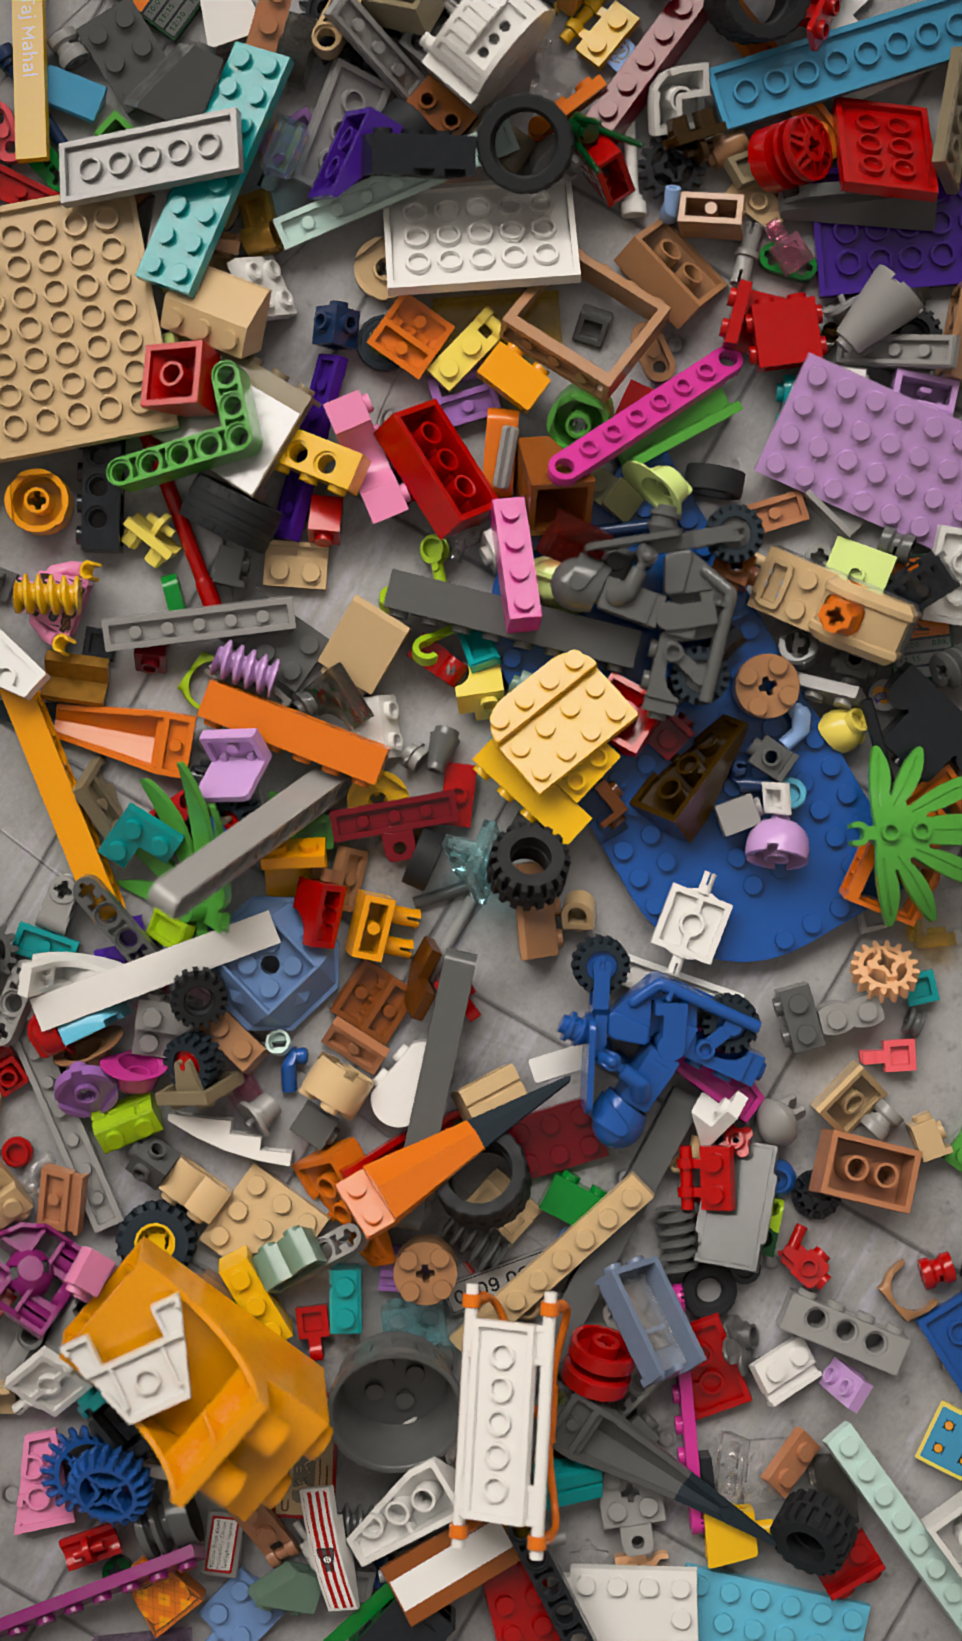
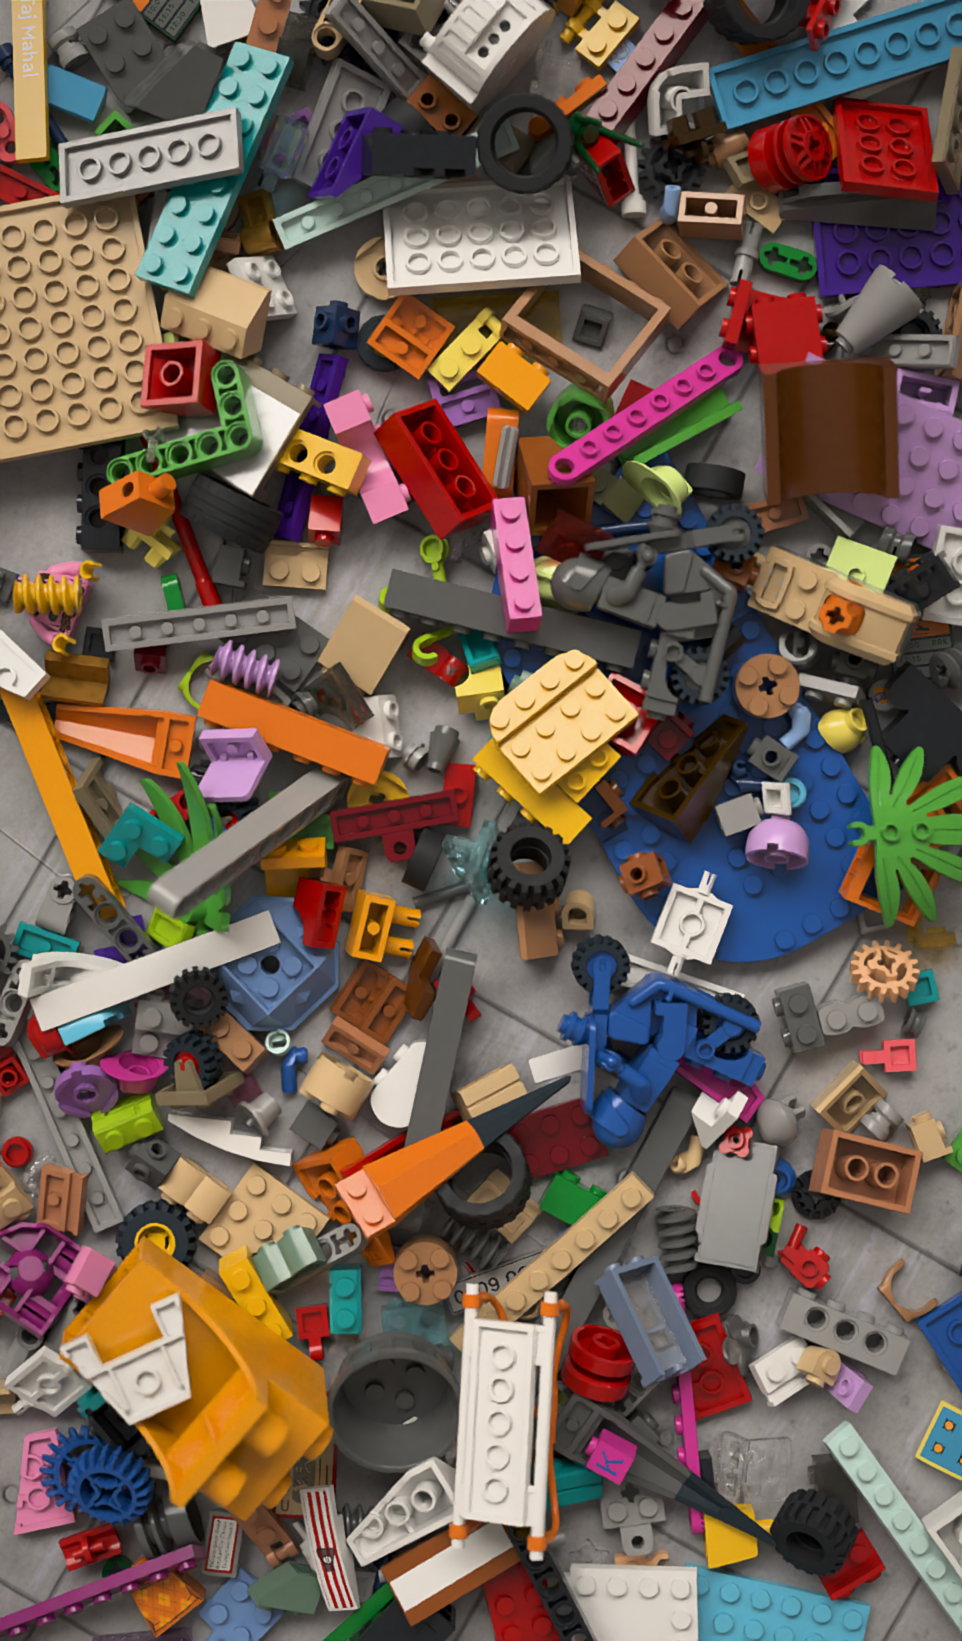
light orange brick [5,468,74,536] -> none
medium nougat plate [630,321,676,384] -> none
red plate [677,1145,736,1211] -> none
nougat plate [760,1426,821,1498] -> none
clear pink plate [764,217,814,277] -> none
red wheel [917,1251,957,1290] -> none
none -> orange torso [99,471,176,536]
none -> clear hand [142,426,167,462]
none -> dark pink brick [584,1428,637,1485]
none -> dark orange brick [619,851,673,901]
none -> reddish brown piece [759,356,900,506]
none -> tan plate [796,1345,841,1388]

